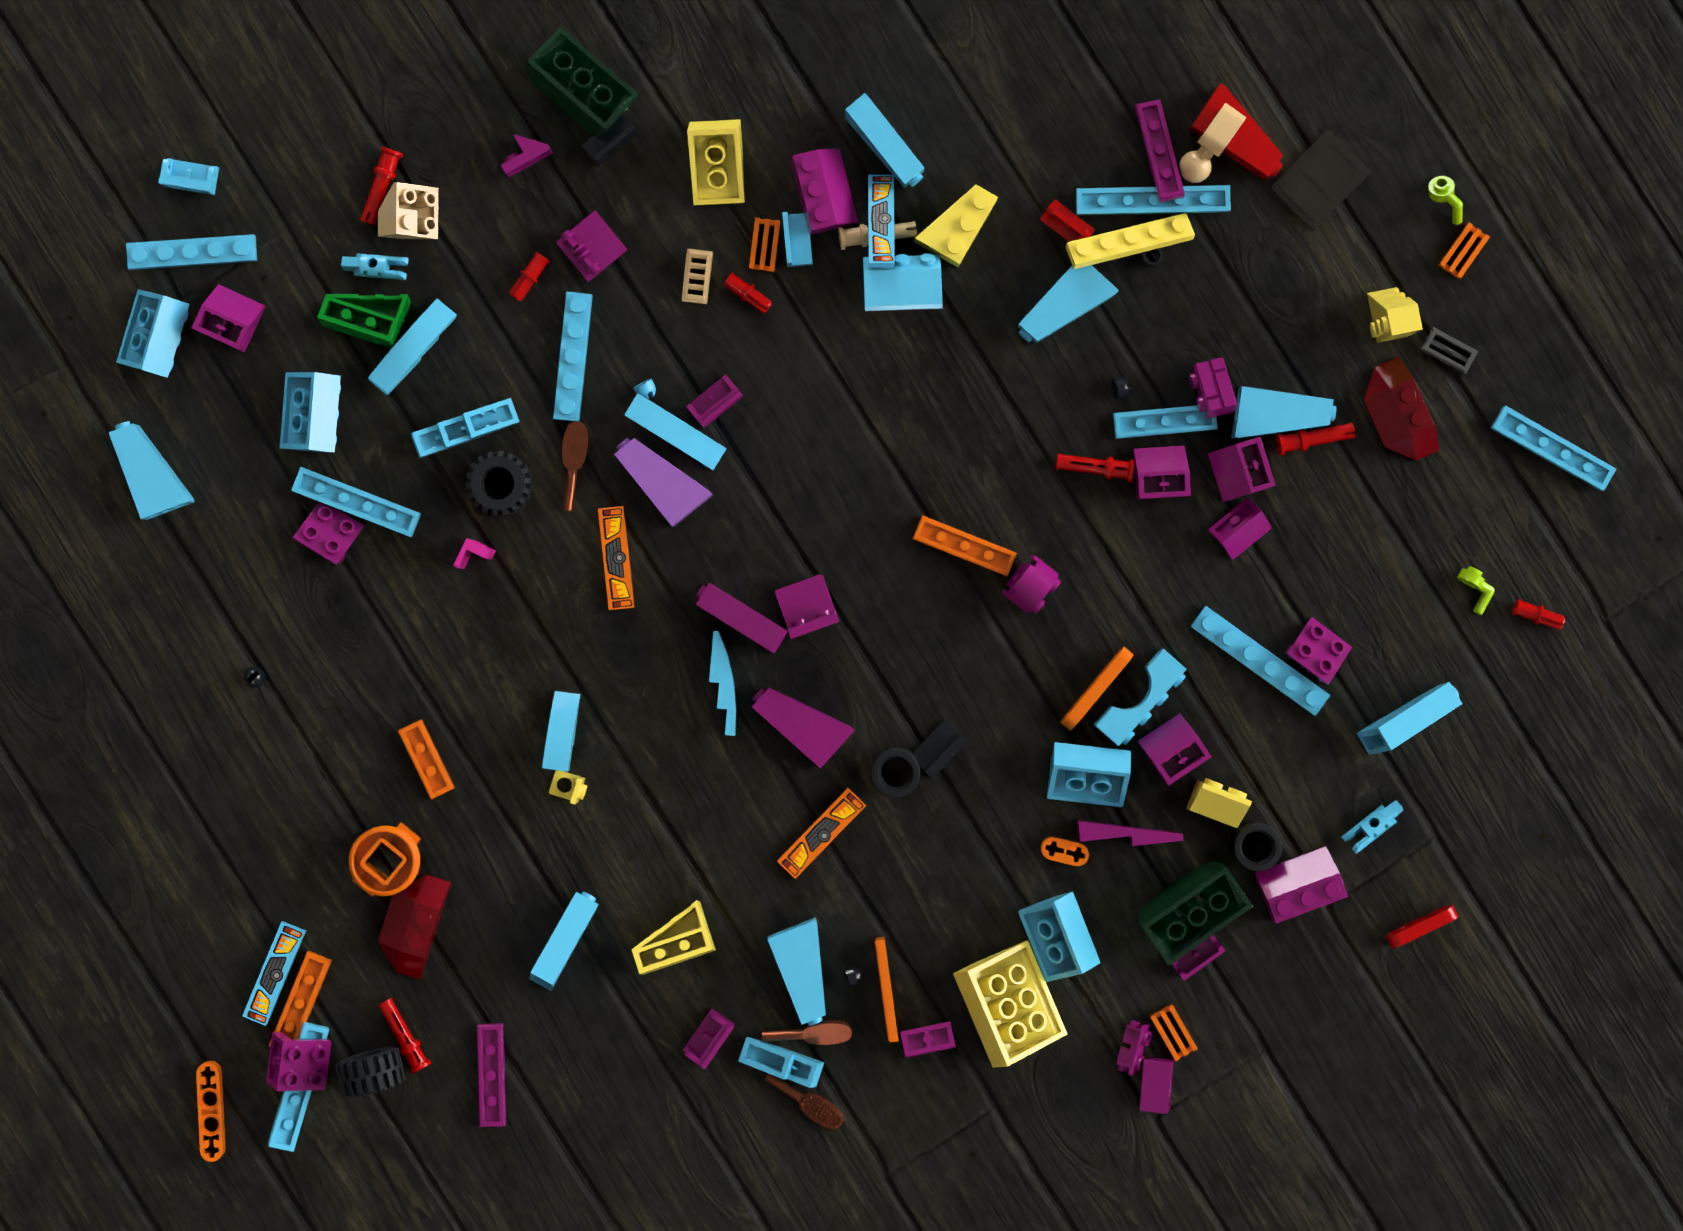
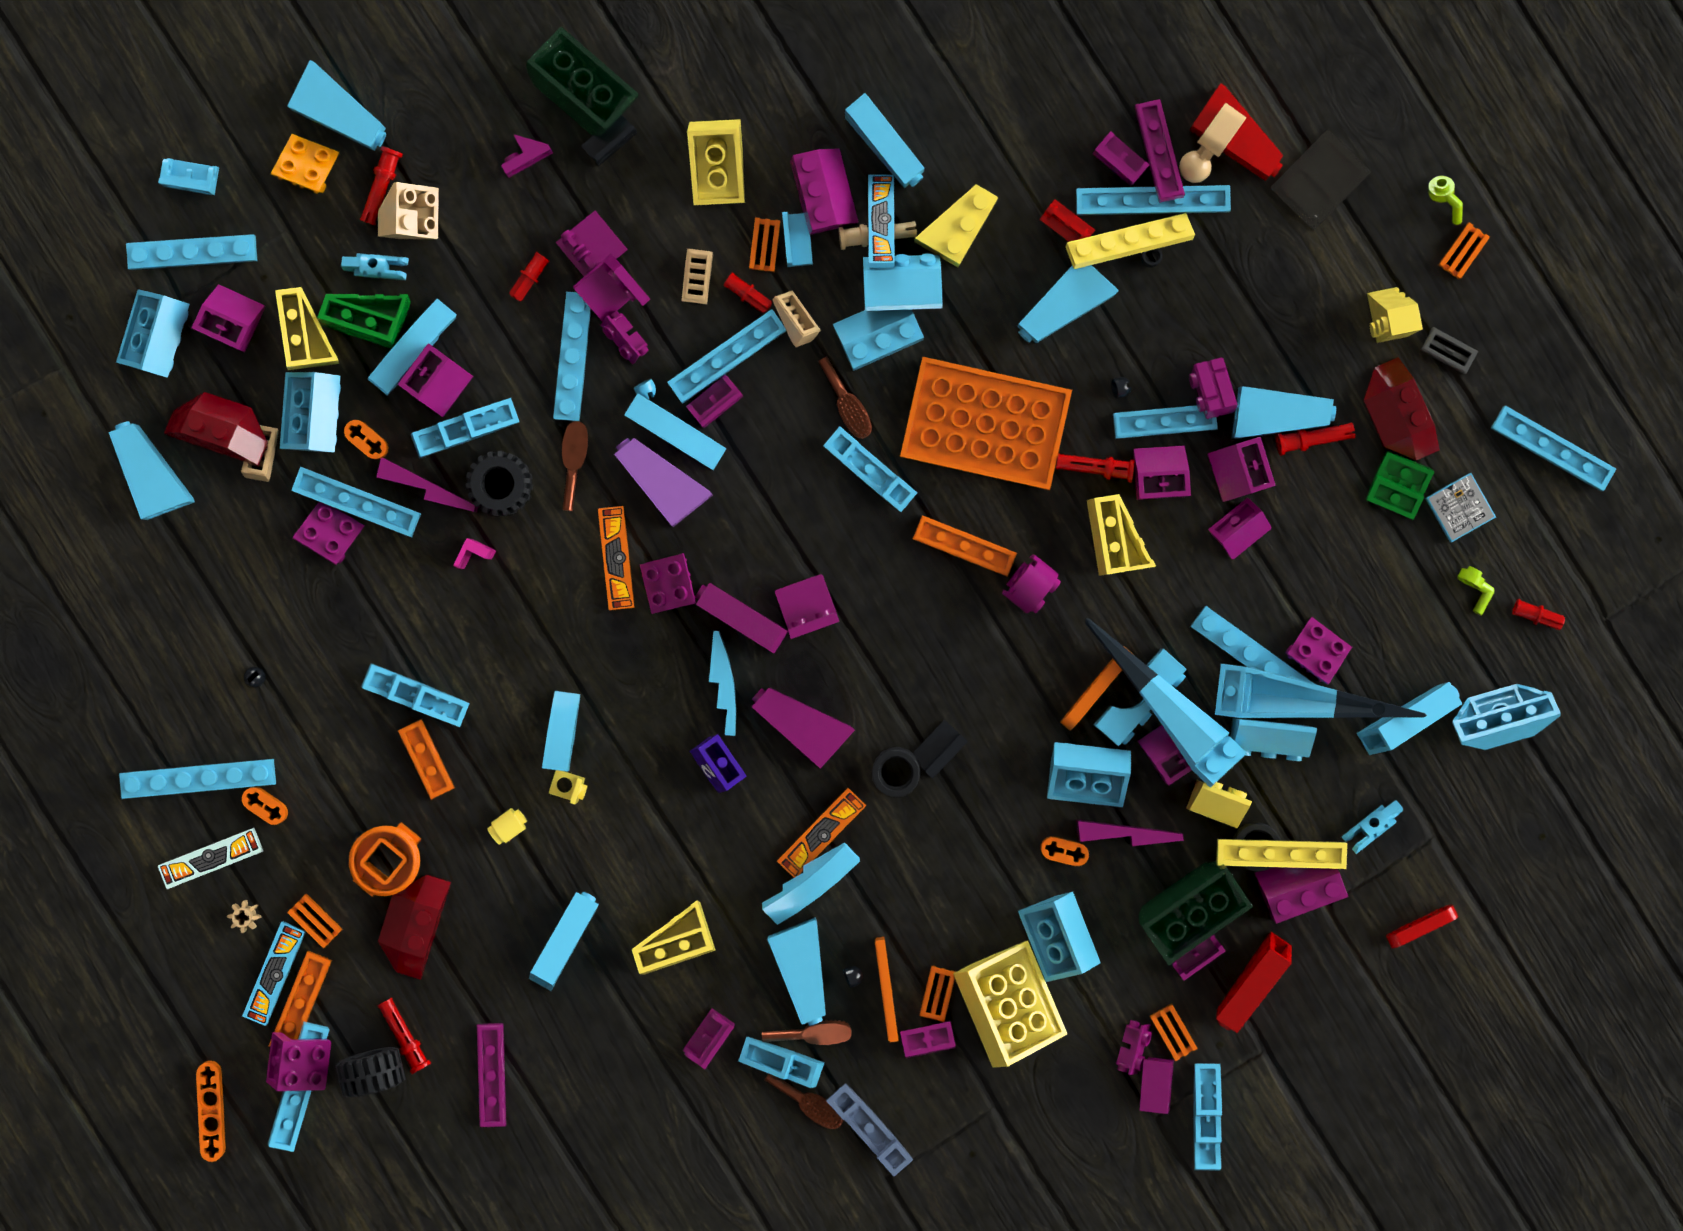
none -> medium azure plate [119,759,276,799]
none -> tile [158,828,263,889]
none -> dark red wedge [164,392,268,466]
none -> tan gear [227,900,261,933]
none -> tan slope [241,425,279,482]
none -> orange beam [242,787,288,825]
none -> light orange hinge [271,134,339,194]
none -> light yellow wedge [275,287,339,370]
none -> orange tile [287,894,343,948]
none -> medium azure slope [288,60,386,151]
none -> orange beam [344,420,389,460]
none -> medium azure slope [361,663,470,727]
none -> magenta slope [377,457,478,512]
none -> magenta slope [398,343,474,417]
none -> light yellow brick [487,808,527,845]
none -> magenta bracket [573,254,650,322]
none -> magenta hinge [601,311,649,365]
none -> magenta hinge [640,553,696,614]
none -> medium azure plate [668,309,786,404]
none -> dark purple brick [690,734,747,793]
none -> medium azure slope [762,843,860,925]
none -> tan slope [772,290,821,347]
none -> copper piece [818,357,872,439]
none -> medium azure slope [823,426,917,512]
none -> sand blue slope [826,1083,913,1176]
none -> medium azure slope [833,310,924,371]
none -> orange plate [900,357,1072,490]
none -> orange tile [919,965,956,1022]
none -> medium azure plate [1085,618,1246,788]
none -> light yellow wedge [1087,494,1156,576]
none -> magenta hinge [1093,131,1150,186]
none -> medium azure slope [1193,1064,1222,1171]
none -> medium azure plate [1215,664,1427,718]
none -> light yellow plate [1216,839,1347,869]
none -> red slope [1216,931,1292,1033]
none -> medium azure slope [1230,718,1317,761]
none -> green slope [1366,450,1434,520]
none -> tile [1425,473,1496,542]
none -> medium azure wedge [1452,684,1561,750]

